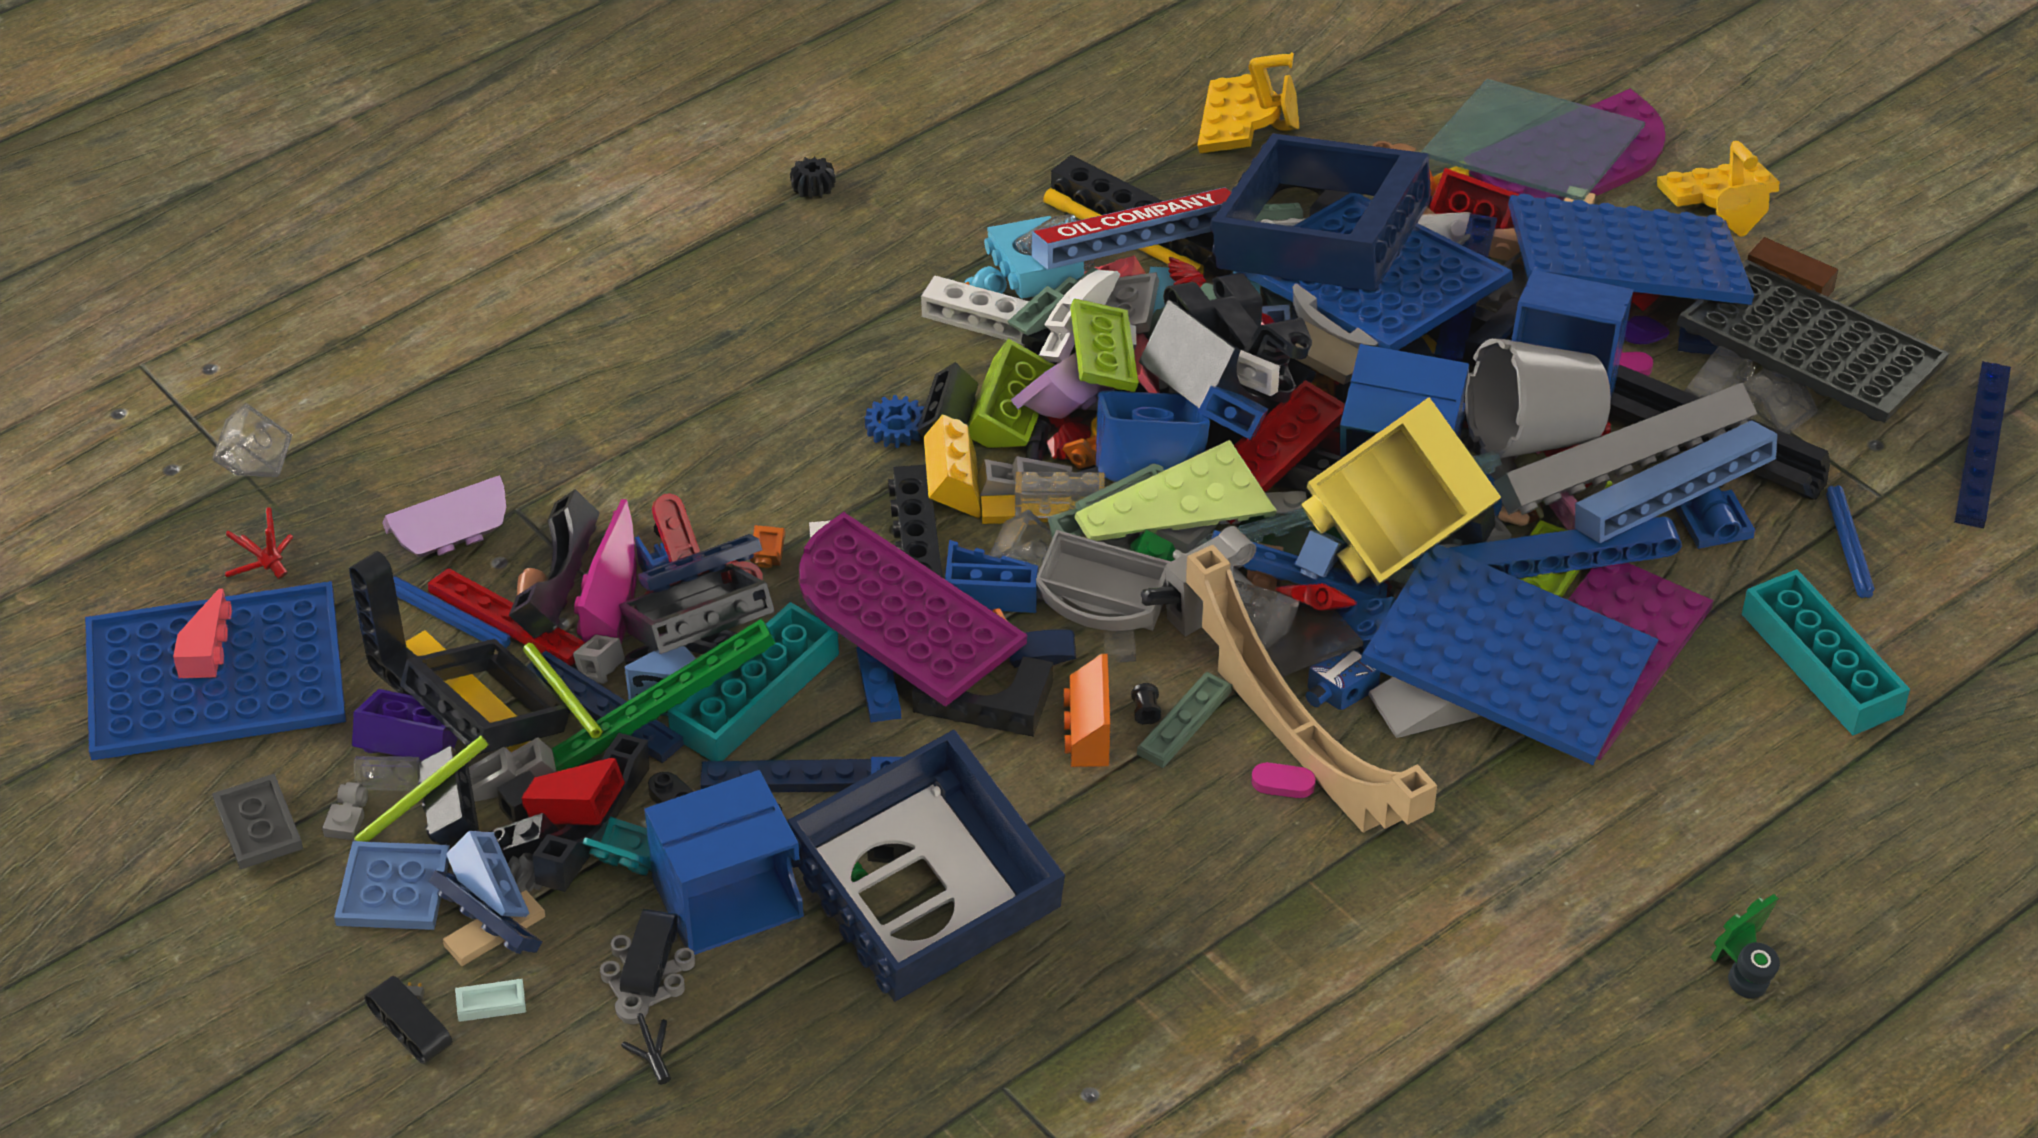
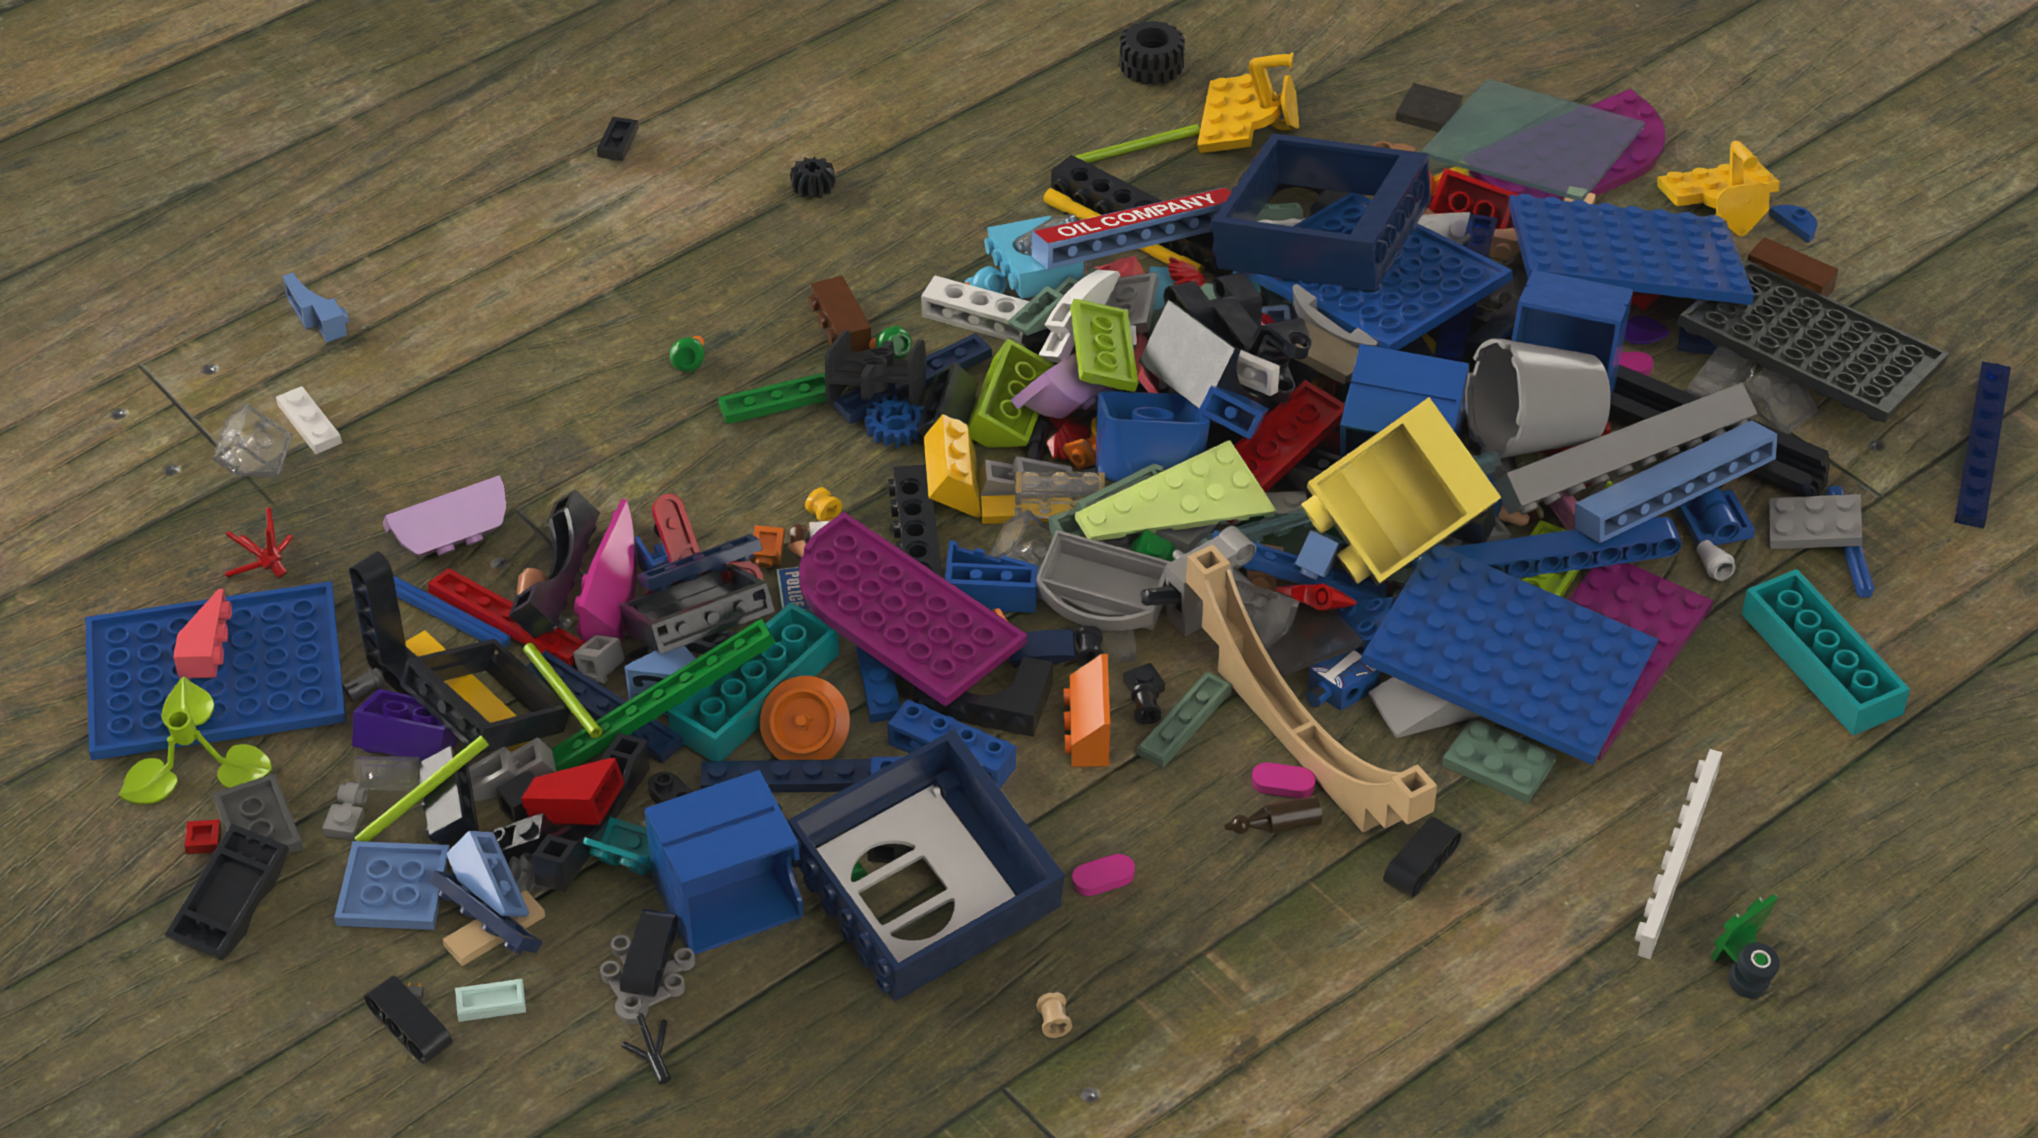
none -> lime plant [119,676,272,805]
none -> black slope [164,824,289,961]
none -> red plate [184,819,222,854]
none -> white plate [276,386,342,454]
none -> medium blue slope [283,273,349,342]
none -> dark grey pin [343,668,385,703]
none -> black plate [597,117,639,161]
none -> green animal [669,336,705,372]
none -> green plate [718,372,826,424]
none -> orange piece [760,676,850,760]
none -> tile [776,567,813,615]
none -> reddish brown arm [788,524,810,558]
none -> yellow wheel [805,487,843,521]
none -> reddish brown brick [808,275,871,352]
none -> black piece [825,330,927,406]
none -> dark blue plate [834,333,992,424]
none -> green animal [869,325,912,359]
none -> blue brick [888,699,1016,788]
none -> tan bush [1036,992,1072,1038]
none -> dark pink tile [1072,854,1135,896]
none -> lime piece [1075,124,1200,163]
none -> black bush [1076,626,1104,666]
none -> black tyre [1119,20,1185,85]
none -> black plate [1123,663,1165,693]
none -> dark brown wheel [1224,795,1322,834]
none -> black beam [1383,817,1462,898]
none -> clear smoke tile [1395,83,1463,134]
none -> sand green plate [1442,718,1557,804]
none -> white plate [1635,749,1722,960]
none -> white cone [1696,540,1735,581]
none -> blue plate [1769,205,1818,243]
none -> light grey plate [1770,494,1862,549]

